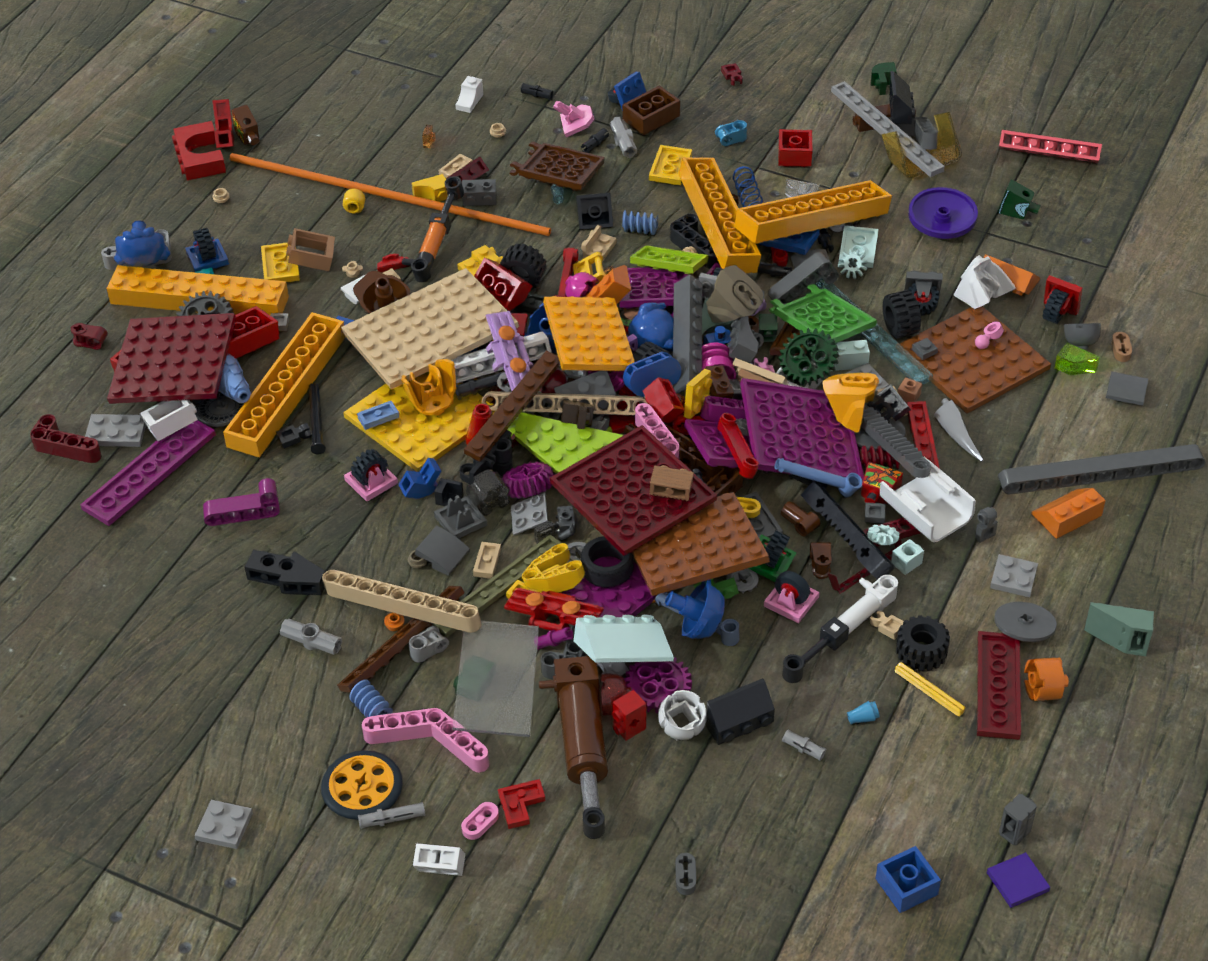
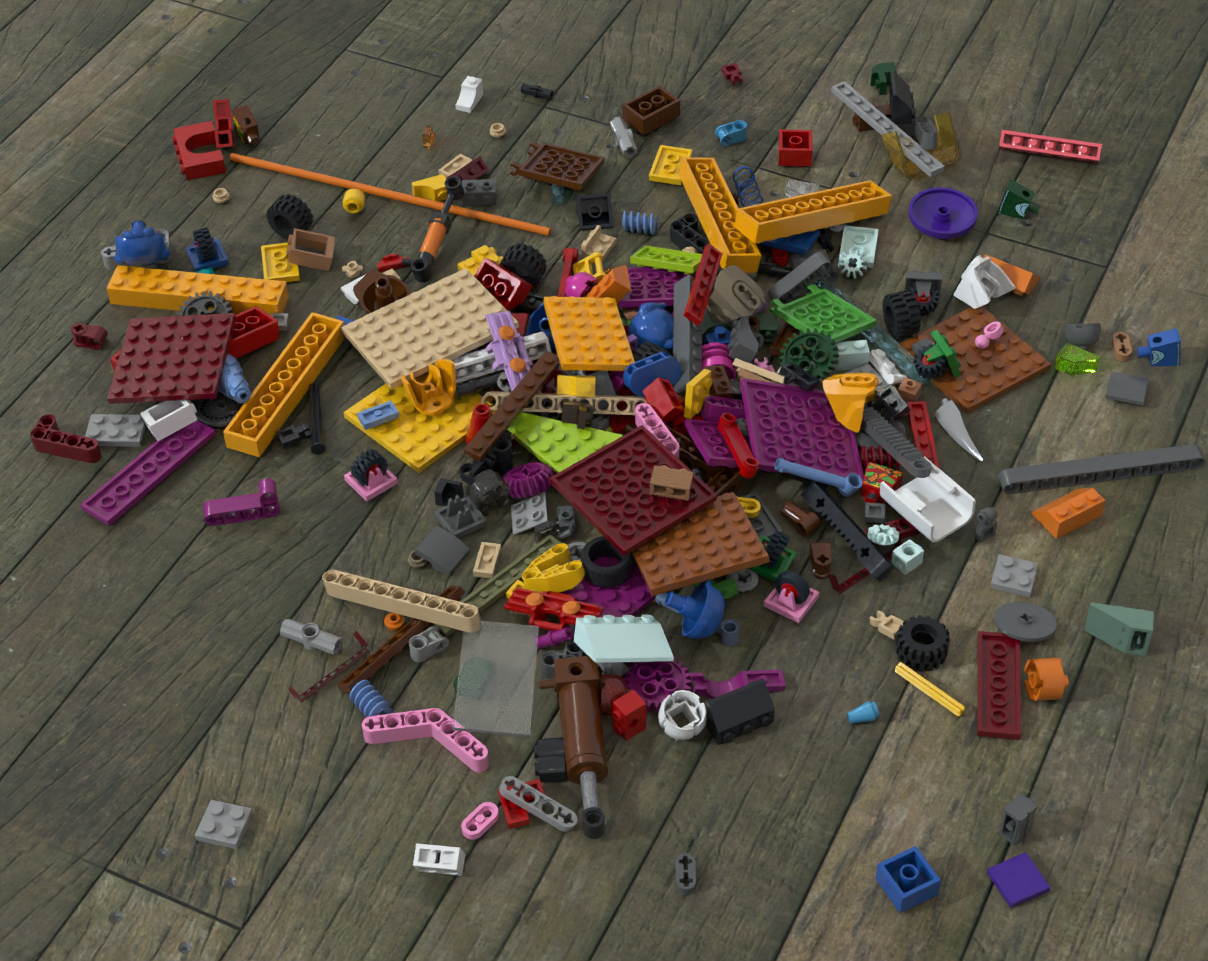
black brick [244,549,325,595] -> none
light orange wedge [321,750,403,820] -> none
light grey pin [358,802,425,829] -> none
blue brick [398,458,441,499] -> none
bright pink piece [553,101,594,137] -> none
black pin [581,128,609,153] -> none
blue plate [608,72,646,112] -> none
piece [782,575,898,683] -> none
light grey pin [782,729,826,761] -> none
plate [1042,275,1083,324] -> none
none -> black tyre [266,194,313,240]
none -> dark red piece [288,631,369,702]
none -> light grey beam [499,776,577,832]
none -> black brick [534,737,566,783]
none -> yellow arch [557,375,596,397]
none -> red plate [683,243,723,326]
none -> magenta piece [691,670,786,699]
none -> black plate [779,362,820,391]
none -> white plate [869,349,907,385]
none -> plate [913,329,961,380]
none -> blue torso [1137,328,1181,366]

